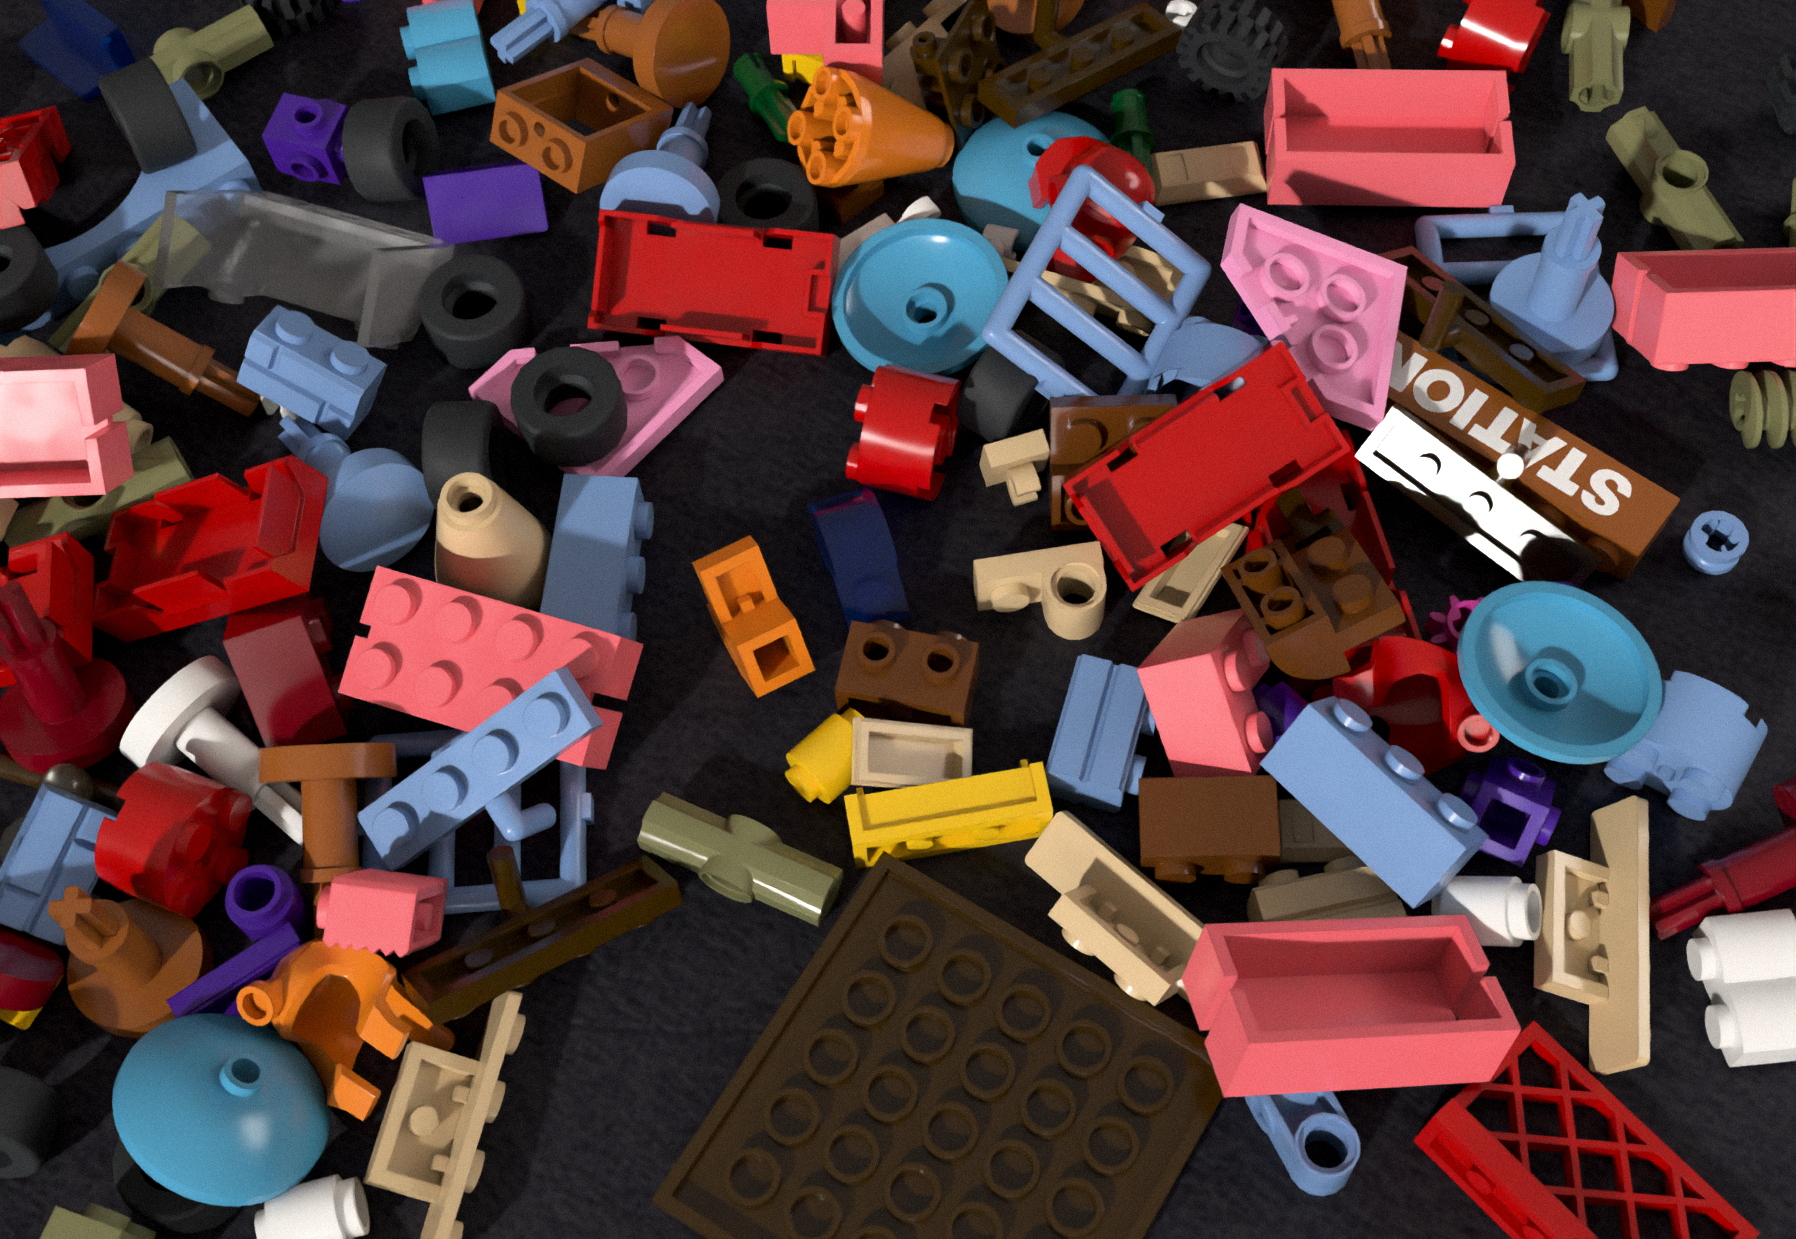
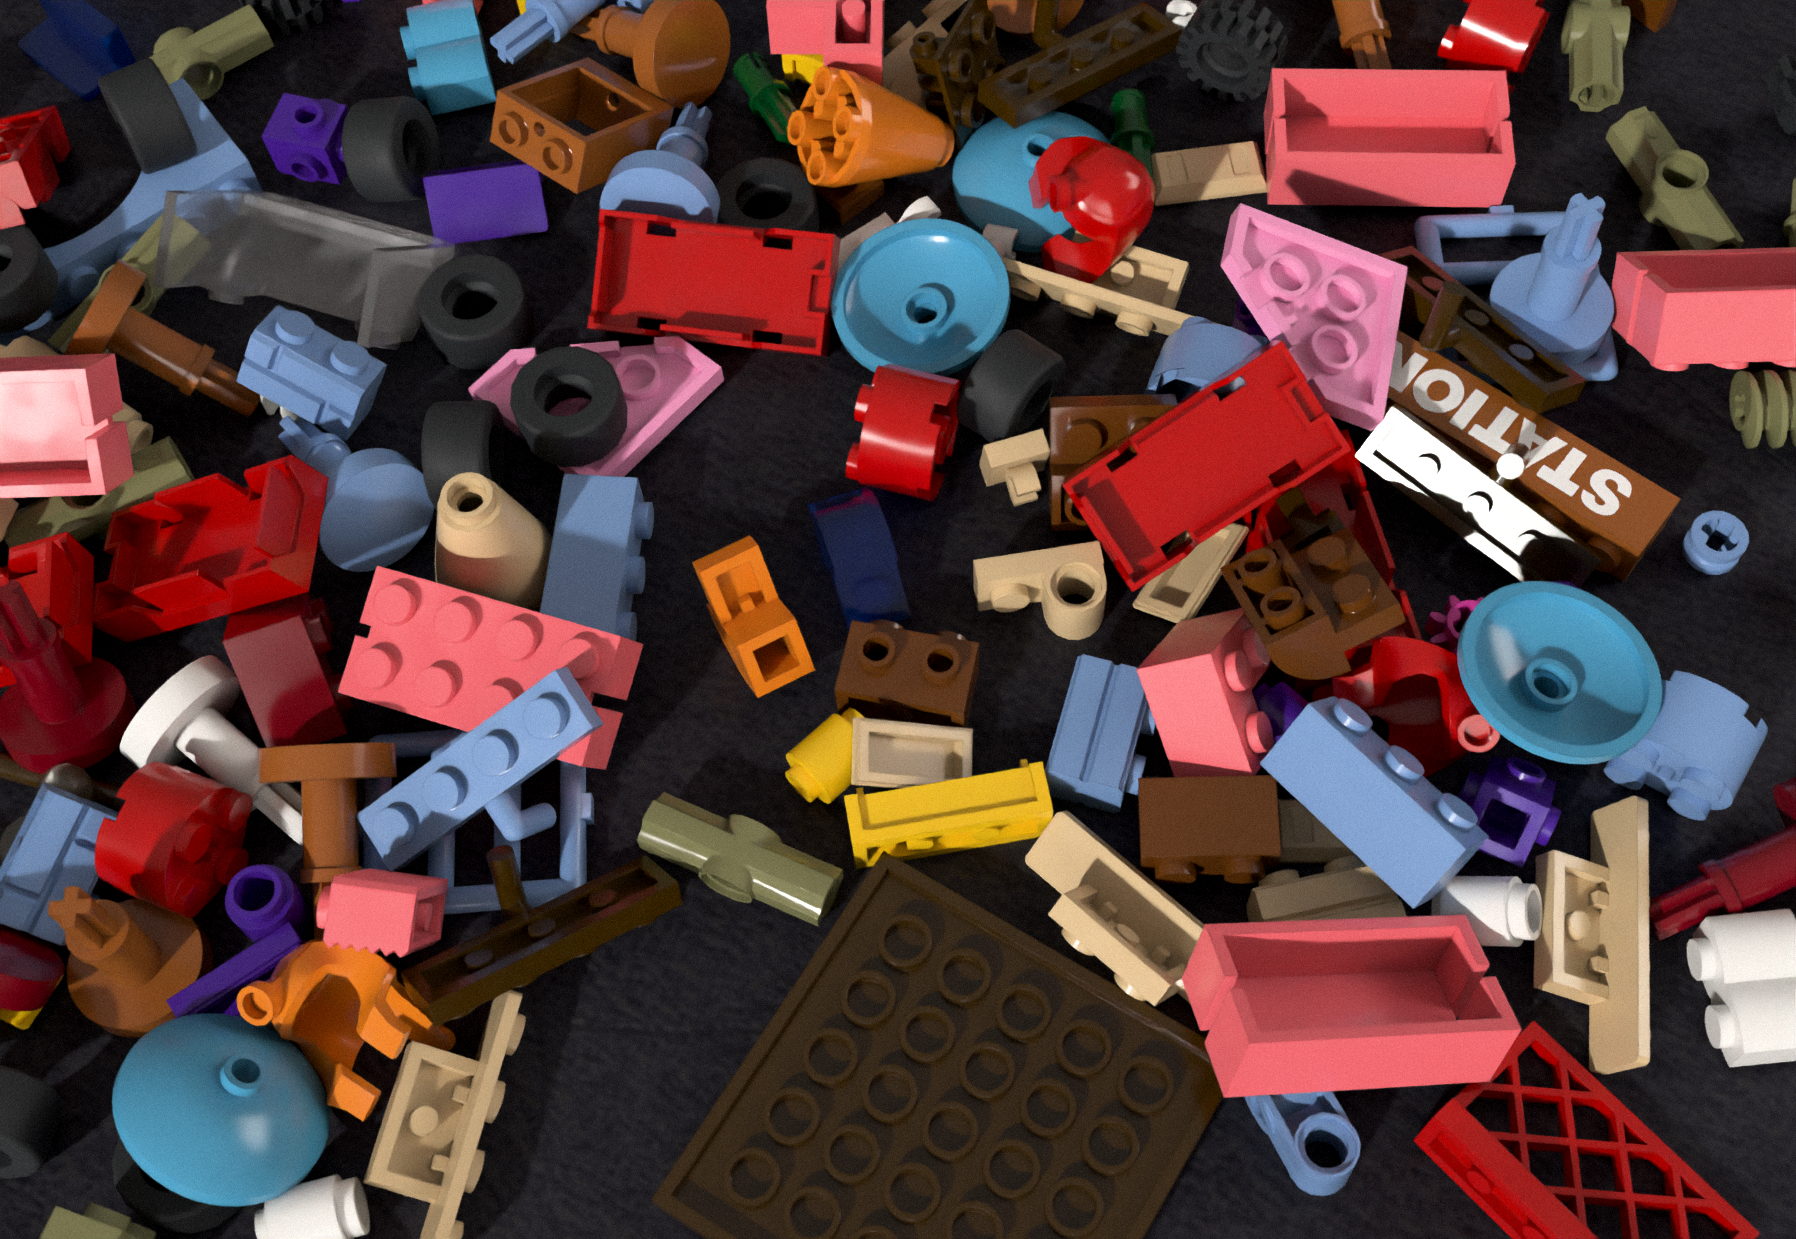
medium blue bar [982,164,1212,400] -> none

